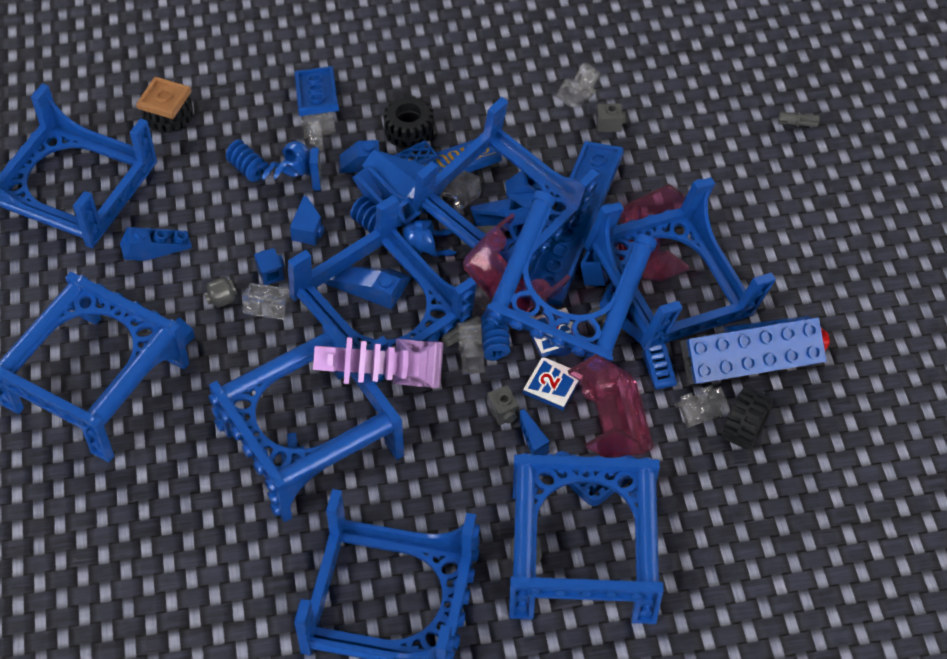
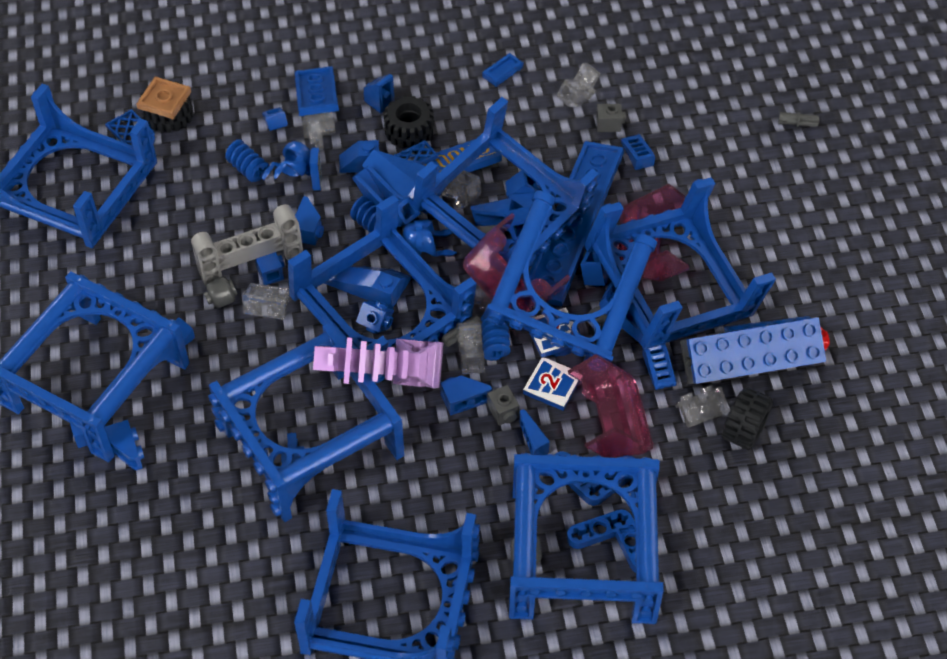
blue slope [120,227,192,261] -> none
none -> blue arch [70,420,145,470]
none -> blue window [105,109,155,146]
none -> light grey beam [191,204,303,286]
none -> blue slope [262,107,288,131]
none -> blue brick [356,300,394,334]
none -> blue slope [363,74,395,114]
none -> blue slope [440,375,492,416]
none -> blue tile [482,53,523,87]
none -> blue beam [567,509,636,573]
none -> blue slope [621,134,655,170]

